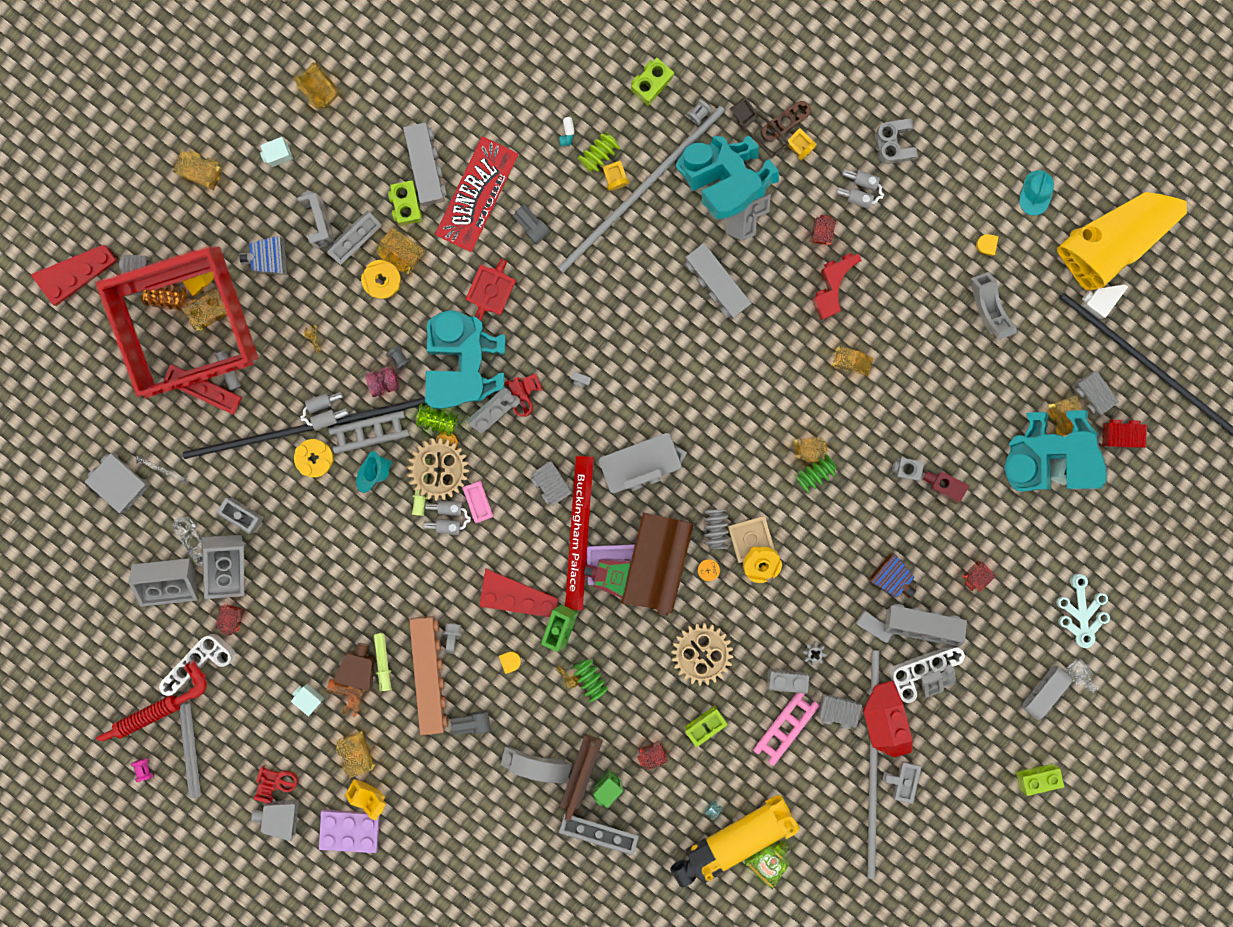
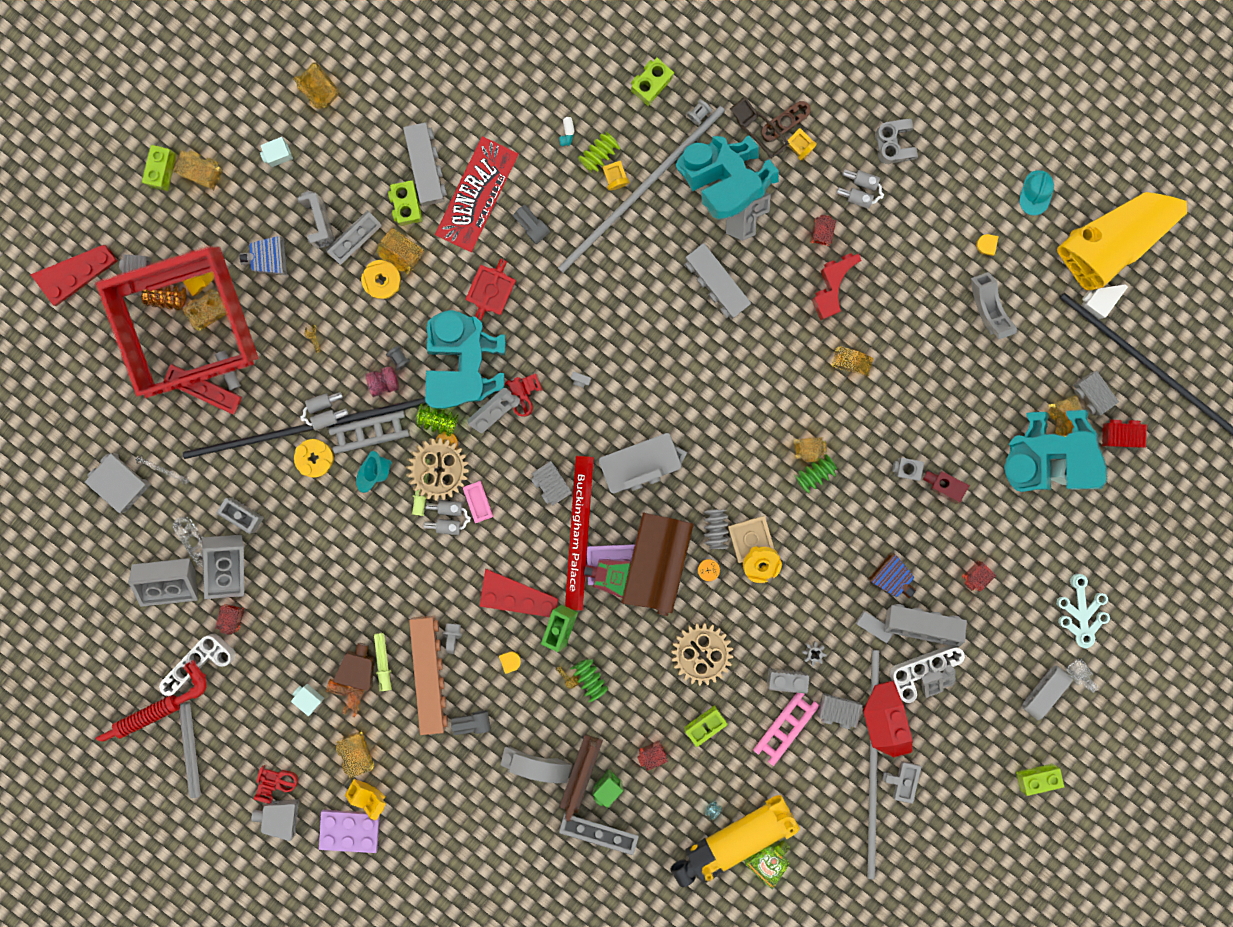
dark pink bush [130,758,153,782] -> none
none -> lime brick [142,145,177,191]

